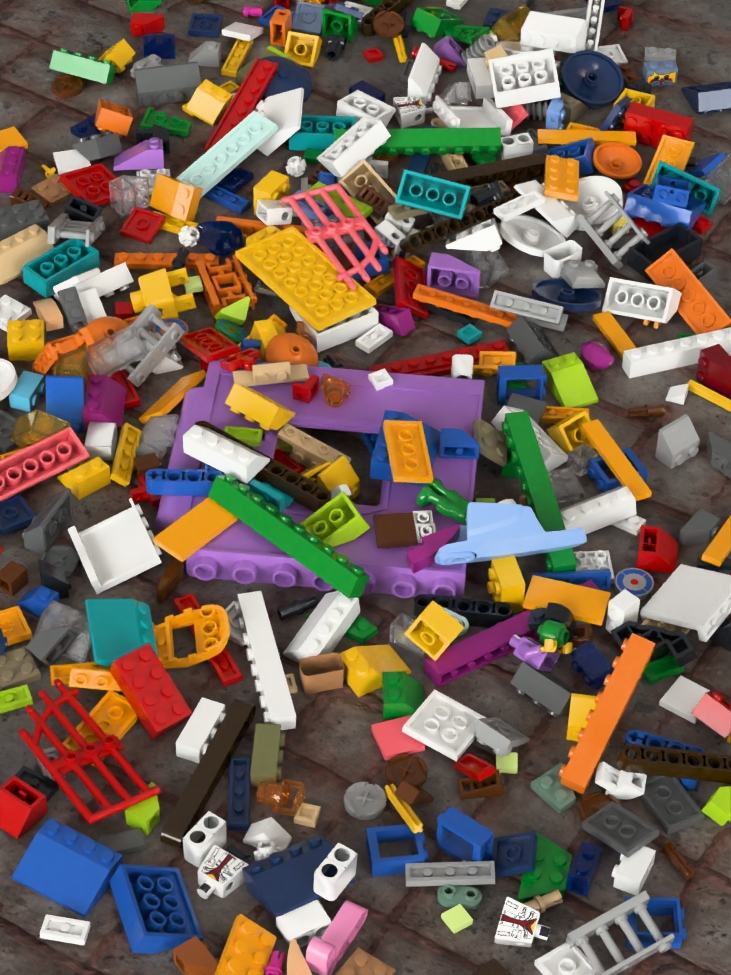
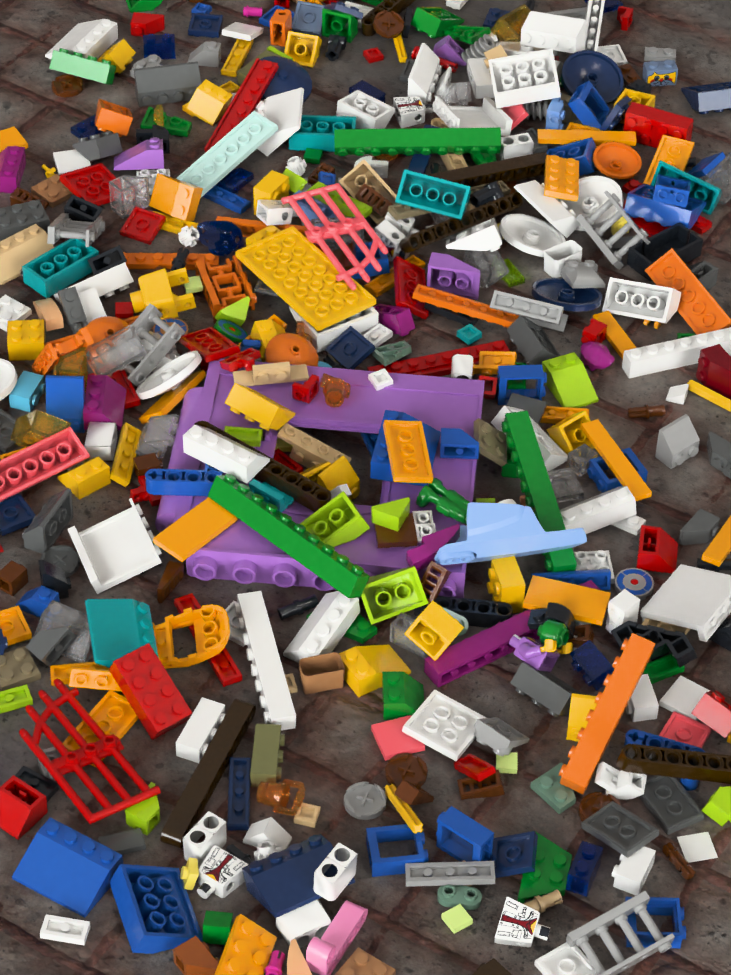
white tile [53,268,101,293] -> none
white slope [317,116,391,178] -> none
white tile [494,189,545,222] -> none
none -> white slope [45,19,118,59]
none -> black slope [88,245,127,275]
none -> white dish [136,351,202,400]
none -> clear yellow tile [153,104,164,127]
none -> light yellow plate [180,857,199,890]
none -> blue tile [191,2,212,14]
none -> green brick [202,910,234,945]
none -> lime slope [283,168,308,193]
none -> dark blue plate [325,326,376,369]
none -> lime slope [361,566,428,625]
none -> lime slope [371,497,410,532]
none -> sand green wing [372,340,412,366]
none -> reddish brown slope [421,560,452,605]
none -> white slope [434,67,452,98]
none -> red brick [478,375,497,400]
none -> clear neon green tile [493,258,525,287]
none -> blue window [568,81,611,129]
none -> red brick [581,318,607,344]
none -> white brick [626,674,659,722]
none -> coral tile [659,711,712,748]
none -> white sticker [677,832,718,863]

